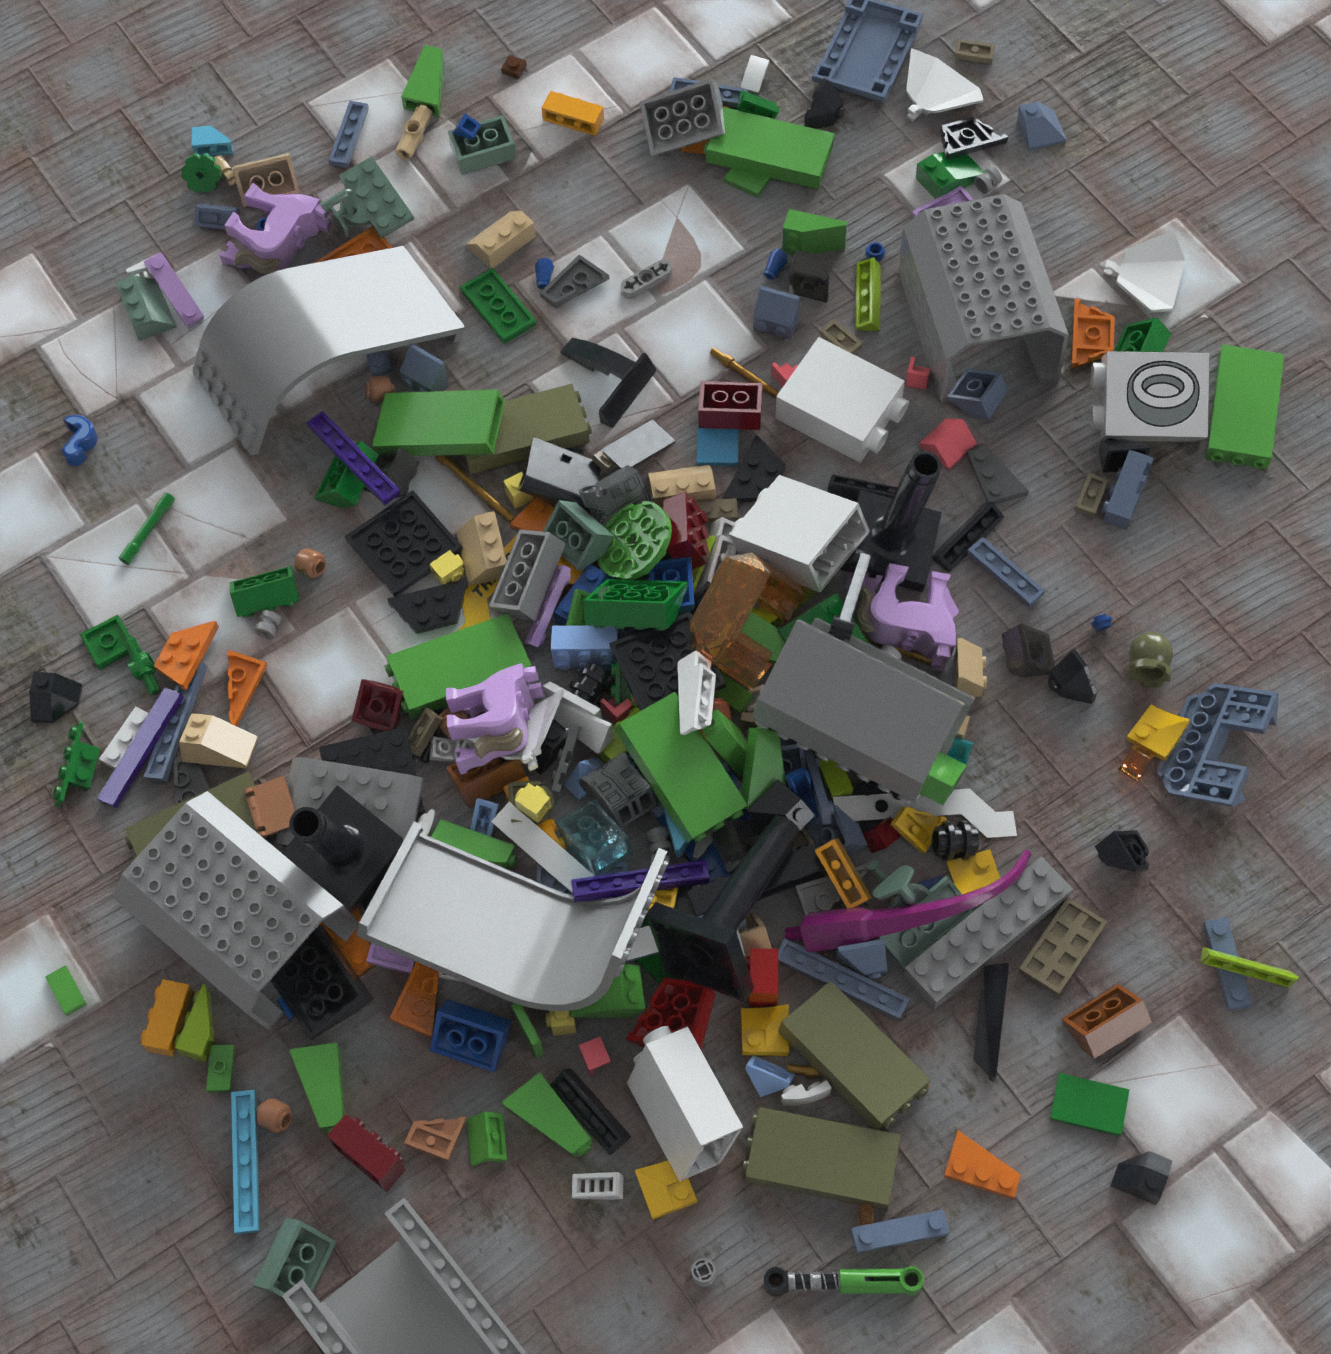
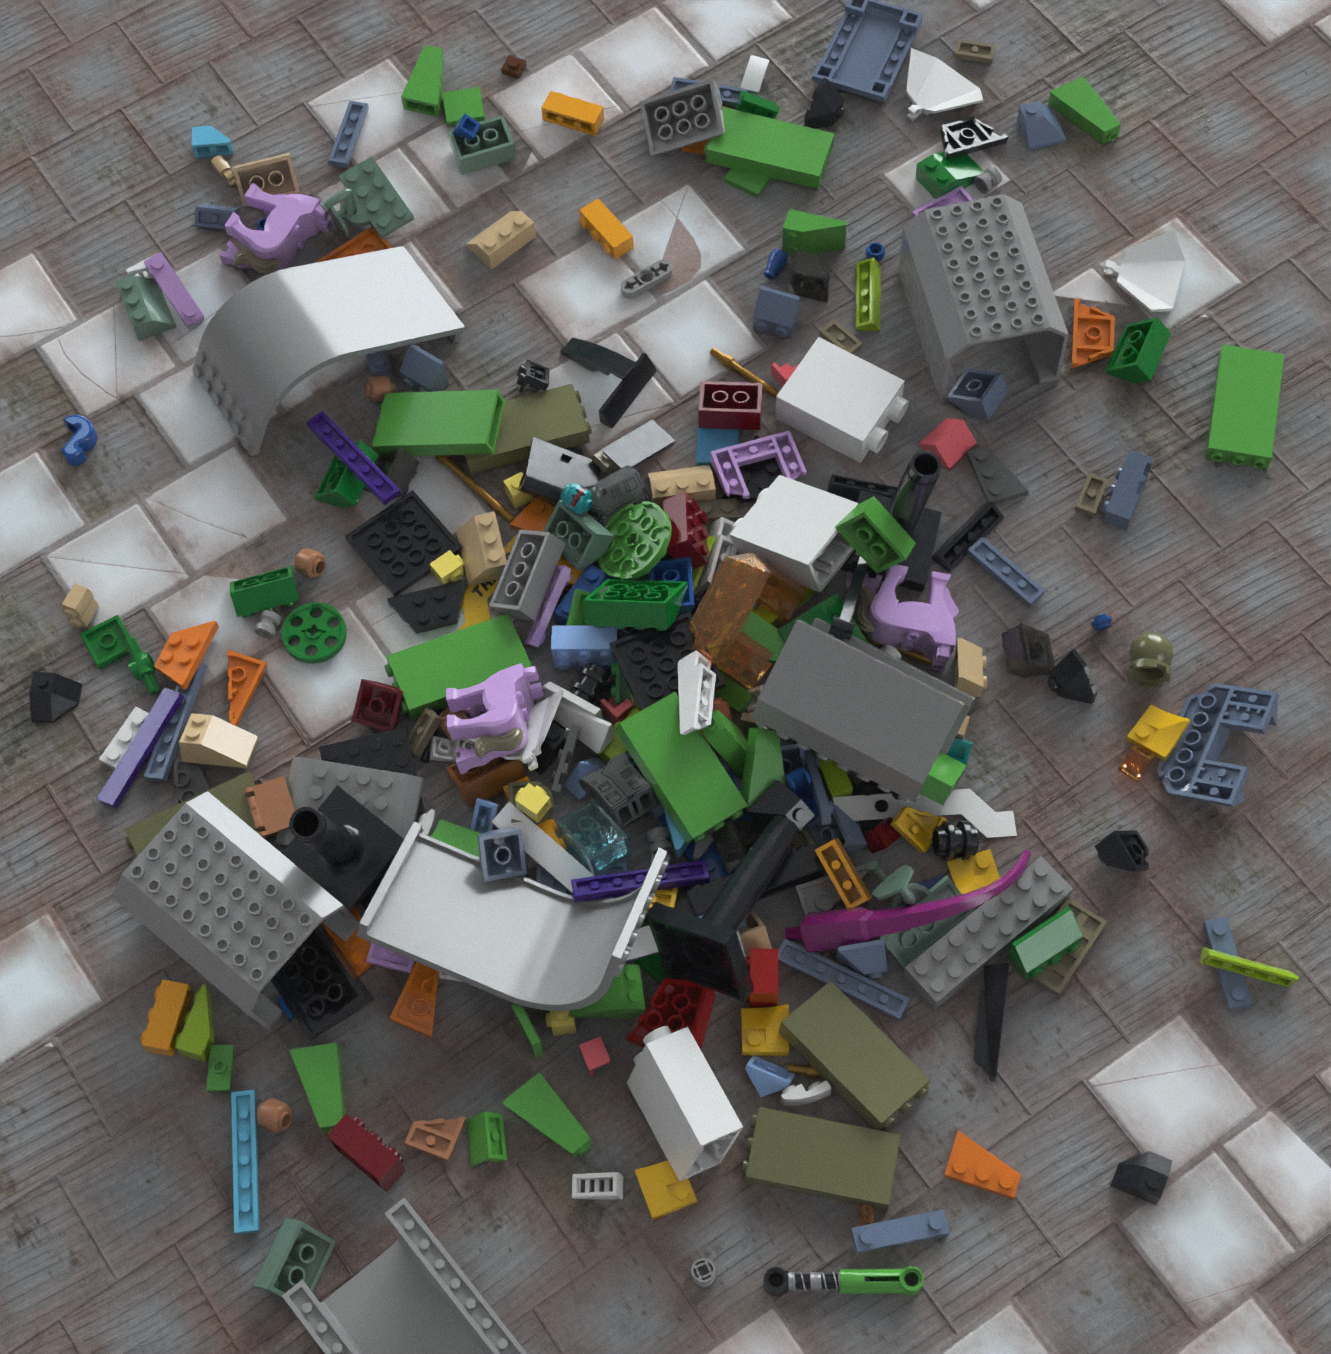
bright green tile [45,965,87,1016] -> none
green bracket [52,721,100,807] -> none
green piece [118,492,175,565] -> none
green plant [181,153,222,193] -> none
tan piece [395,105,432,160] -> none
blue slope [429,999,512,1073] -> none
green tile [459,268,537,344] -> none
blue cone [535,258,554,289] -> none
dark grey wing [540,255,609,308] -> none
black slope [550,1068,631,1155] -> none
coral panel [906,357,930,390] -> none
green tile [1050,1073,1130,1137] -> none
dark orange slope [1062,984,1152,1059] -> none
white brick [1090,351,1209,442] -> none
black slope [1099,438,1150,473] -> none
none -> tan brick [61,583,99,629]
none -> green wedge [281,602,347,664]
none -> bright green tile [442,87,485,127]
none -> sand blue slope [477,827,527,882]
none -> black bracket [516,359,549,393]
none -> teal head [560,483,593,515]
none -> light orange brick [579,198,634,260]
none -> lavender wedge [710,430,807,499]
none -> bright green slope [835,496,916,574]
none -> slope [1007,906,1083,981]
none -> bright green slope [1048,76,1121,144]

